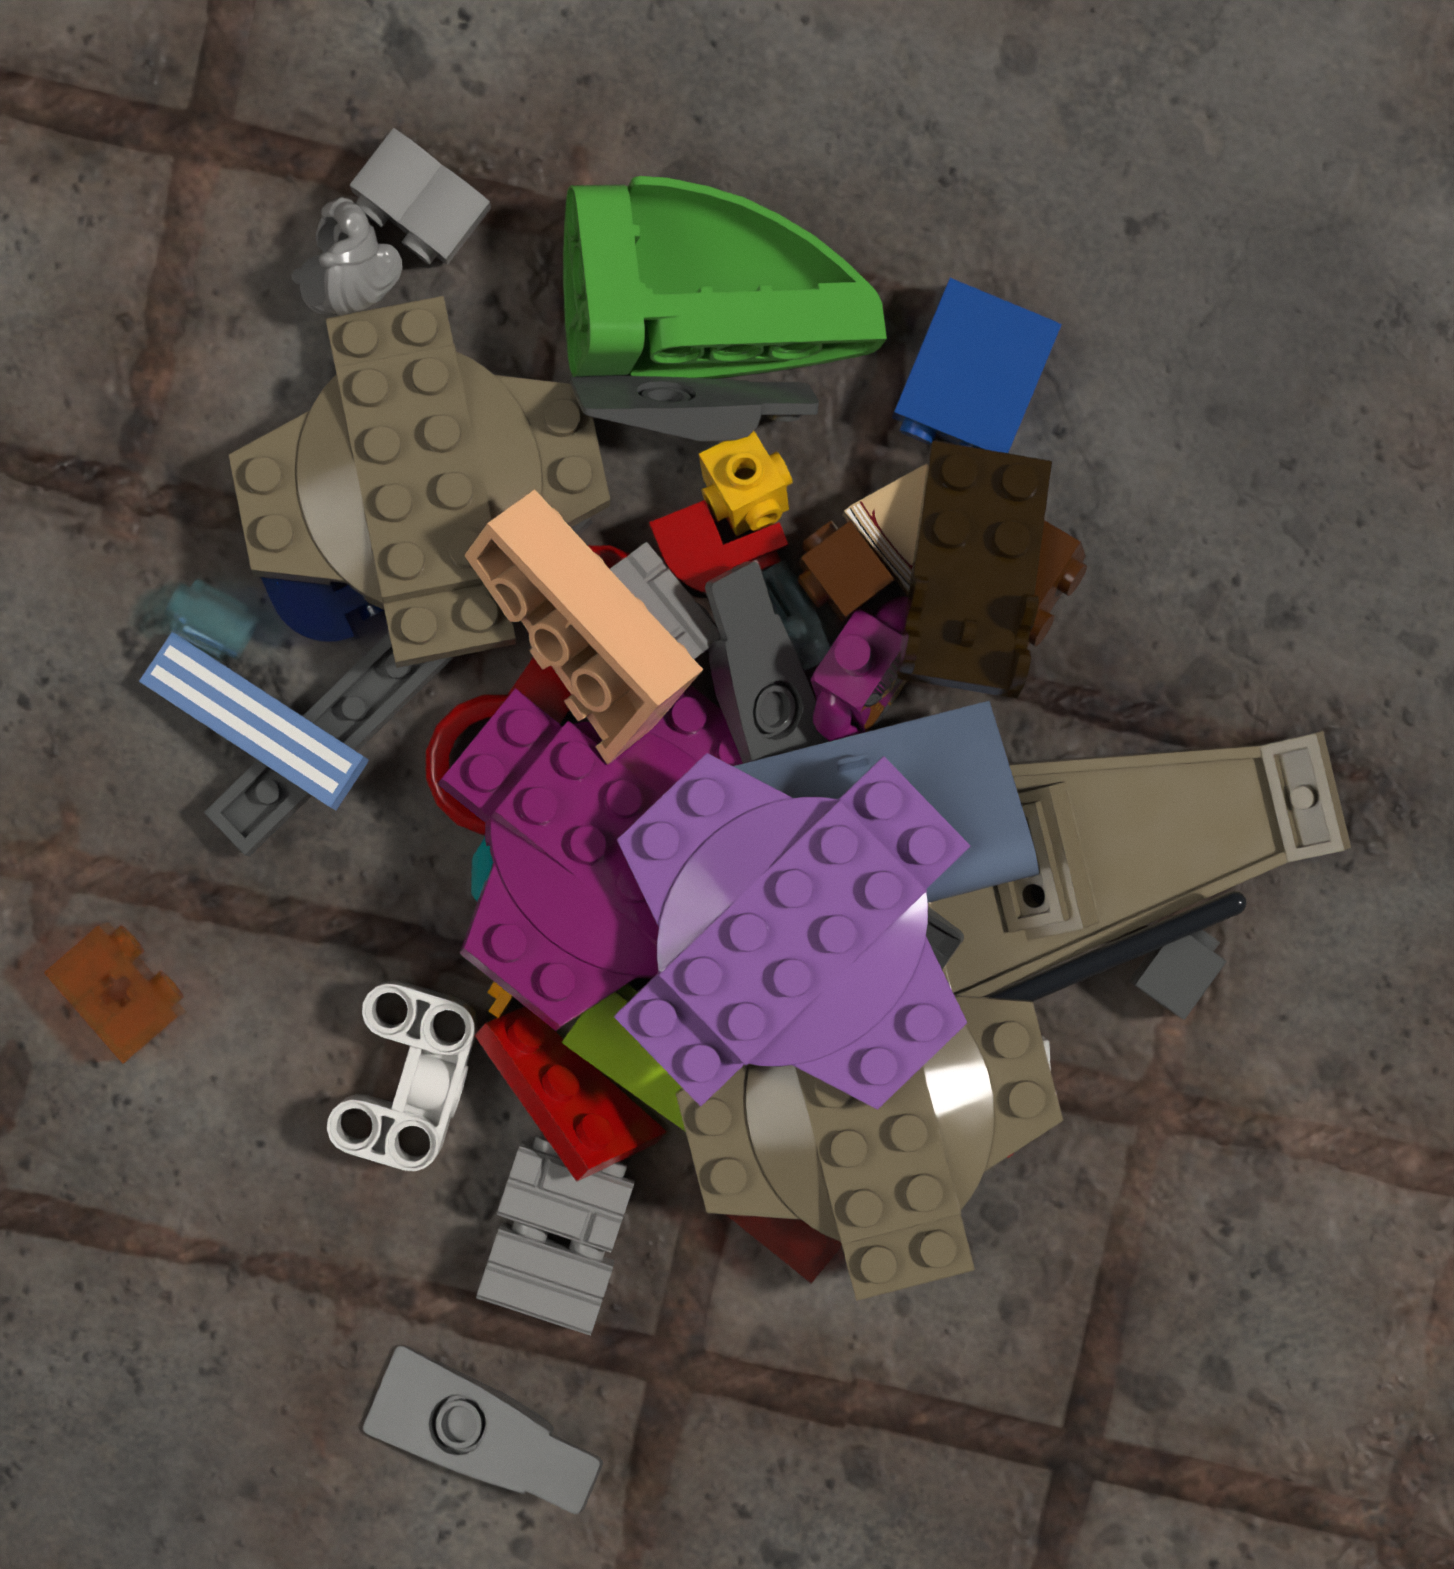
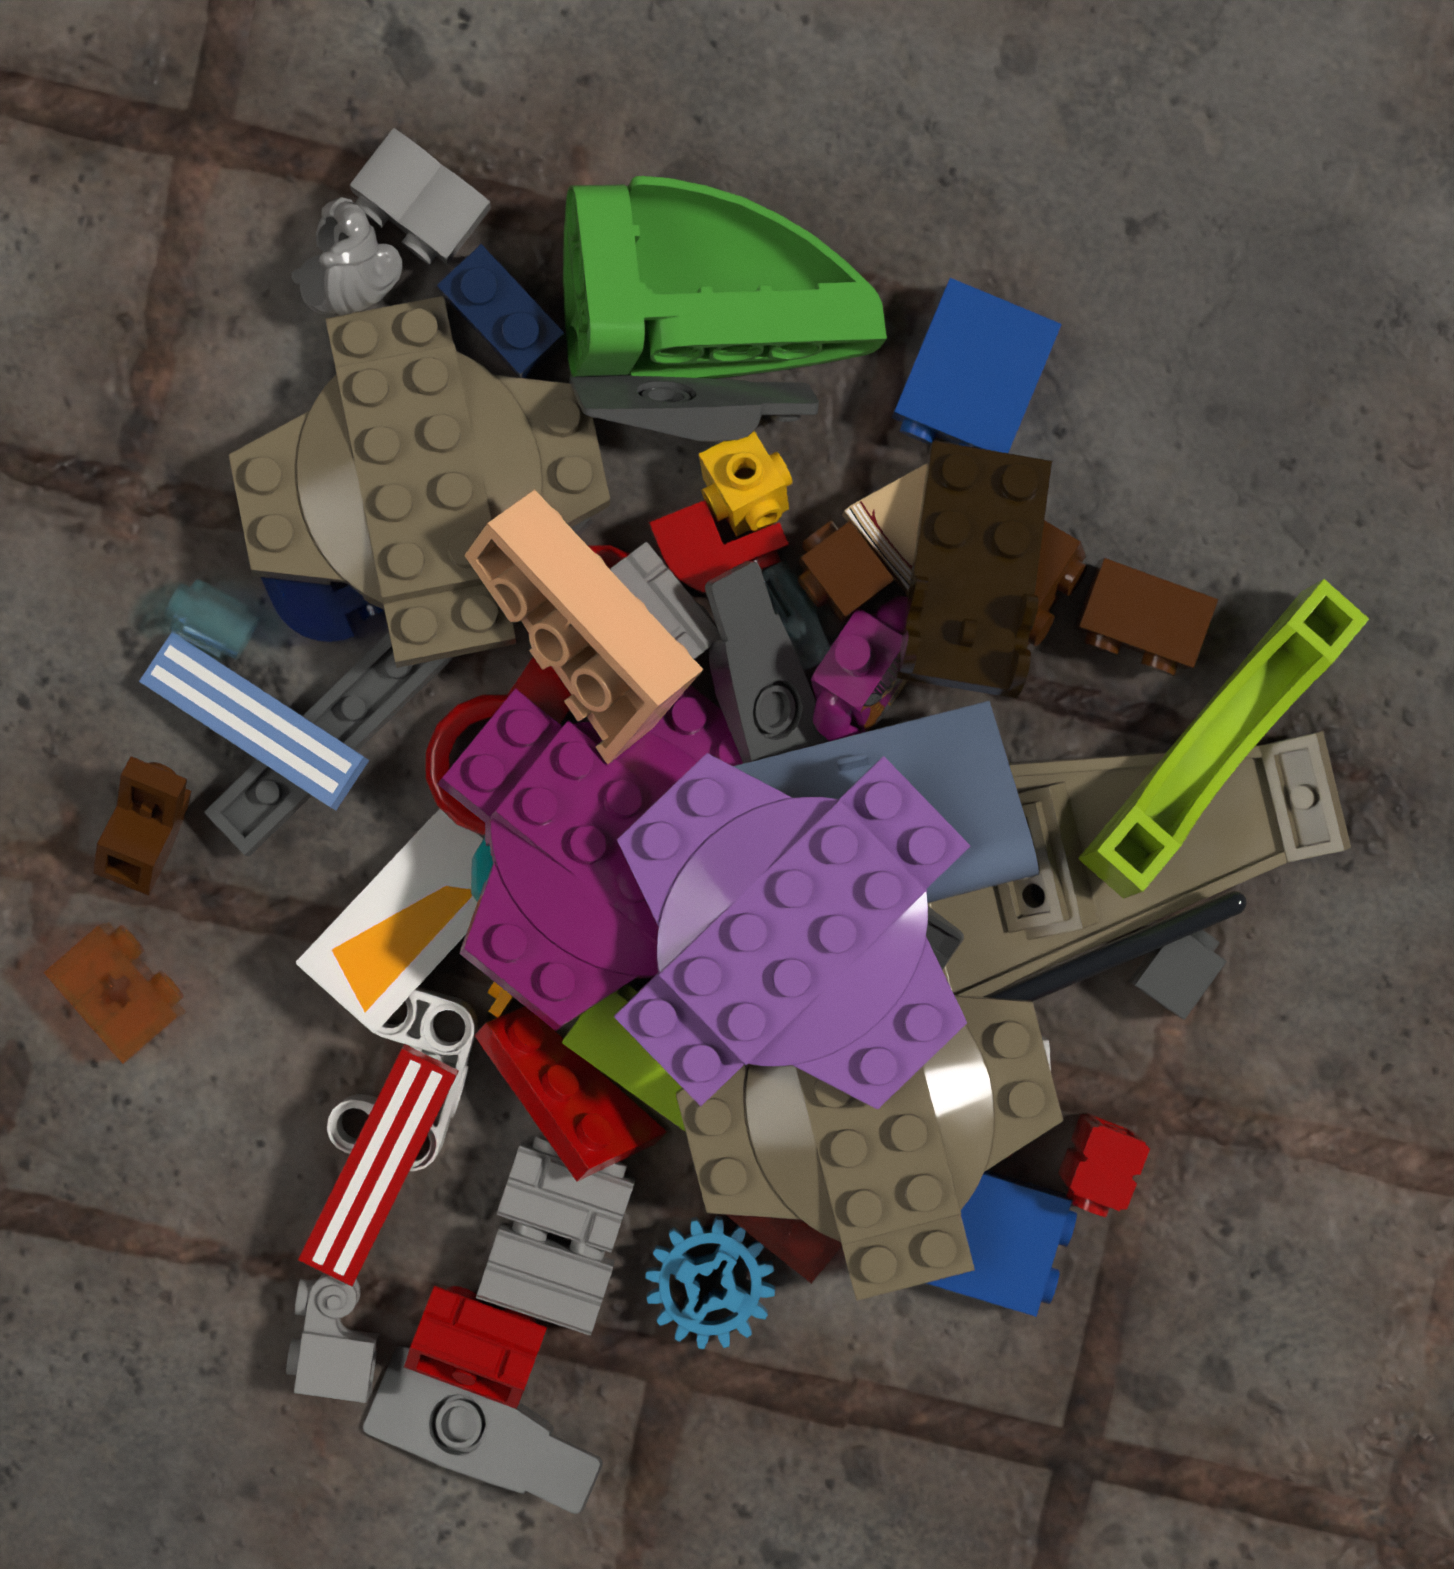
none -> reddish brown brick [93,756,192,896]
none -> light grey brick [286,1273,380,1403]
none -> white sticker [296,808,483,1033]
none -> red tile [298,1044,459,1286]
none -> red brick [404,1285,547,1409]
none -> dark blue brick [437,244,566,379]
none -> dark azure gear [645,1216,775,1349]
none -> blue brick [926,1170,1077,1317]
none -> red brick [1058,1113,1150,1217]
none -> reddish brown brick [1073,558,1219,676]
none -> lime arch [1078,579,1369,899]

